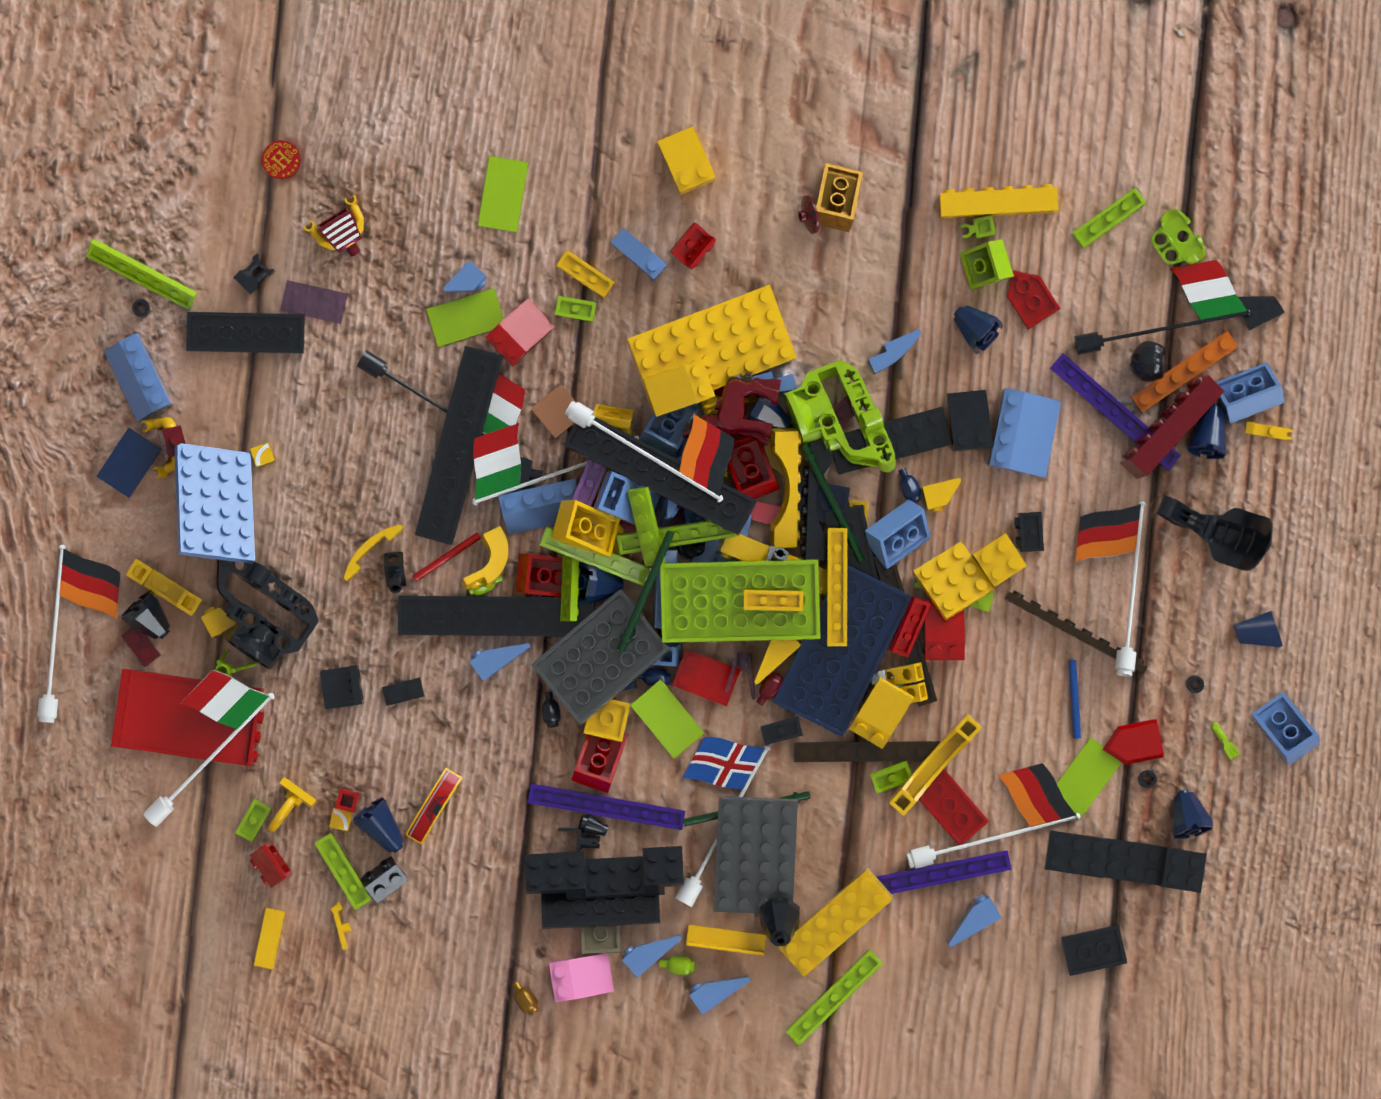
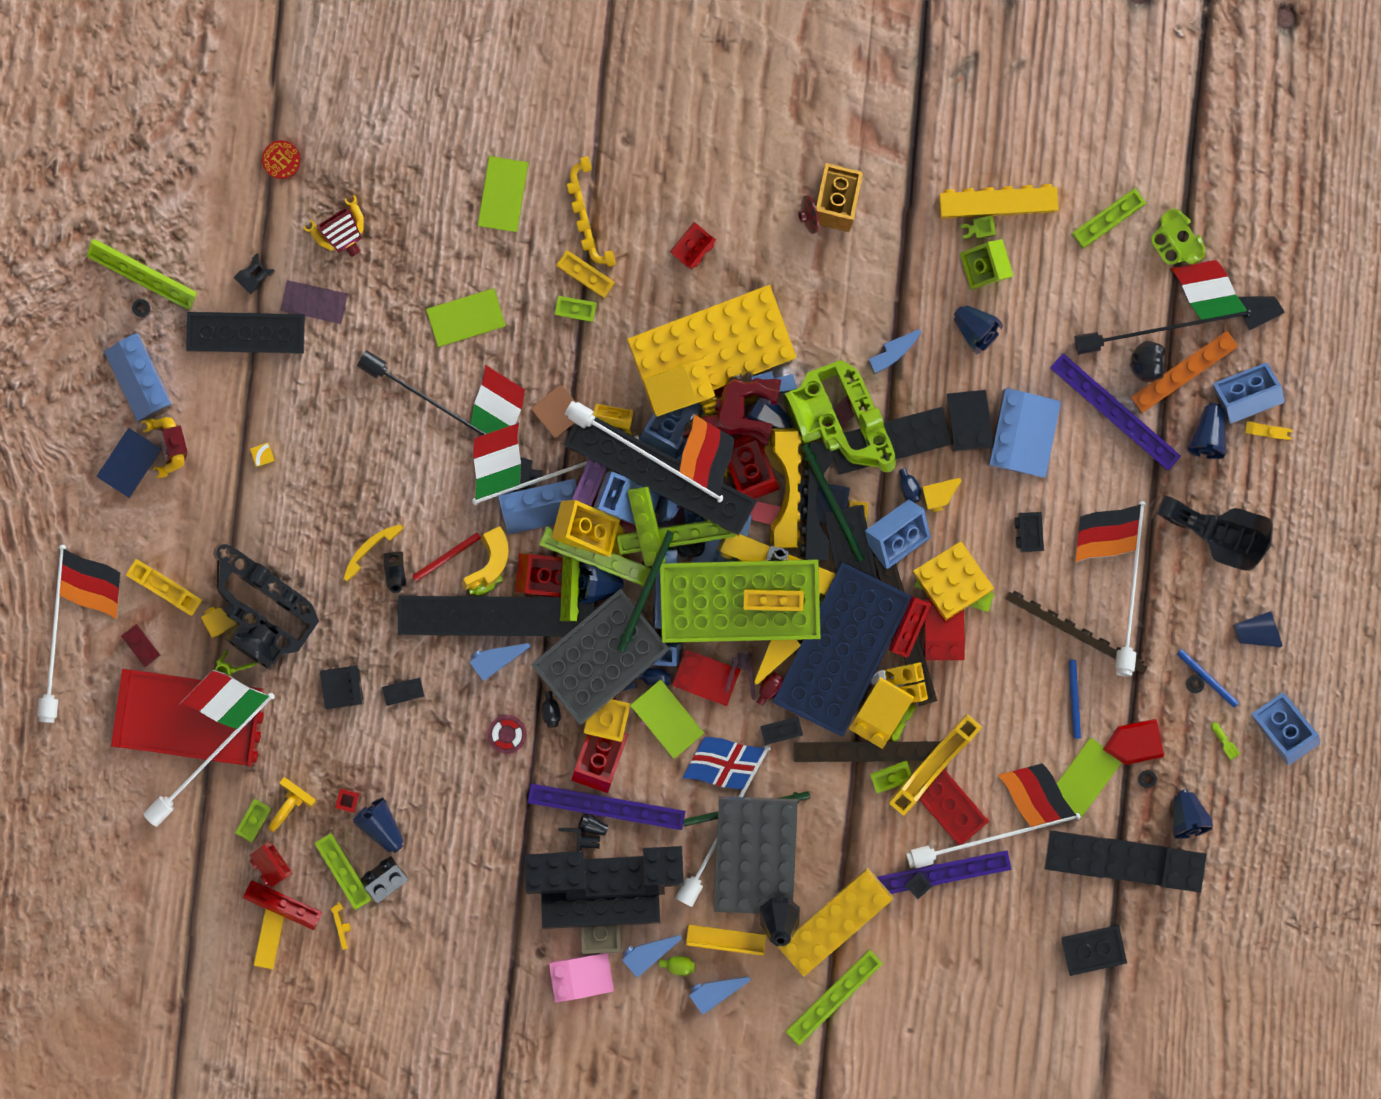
black cone [121,589,170,639] -> none
plate [174,443,255,564] -> none
yellow tile [329,808,353,831] -> none
slope [405,768,463,845] -> none
black plate [415,346,503,545] -> none
medium blue slope [443,260,487,293] -> none
slope [485,299,555,367] -> none
pearl gold plant [512,981,539,1016] -> none
medium blue slope [610,228,667,281] -> none
yellow slope [657,126,716,195] -> none
yellow plate [827,528,848,646] -> none
medium blue slope [946,894,1002,947] -> none
yellow brick [972,533,1027,587] -> none
red tile [1007,270,1061,330] -> none
dark red brick [1120,375,1225,479] -> none
none -> red tile [243,880,323,930]
none -> tile [488,715,527,754]
none -> yellow bar [567,156,616,267]
none -> lime piece [891,704,916,742]
none -> black plate [904,871,932,899]
none -> blue bar [1176,649,1239,708]

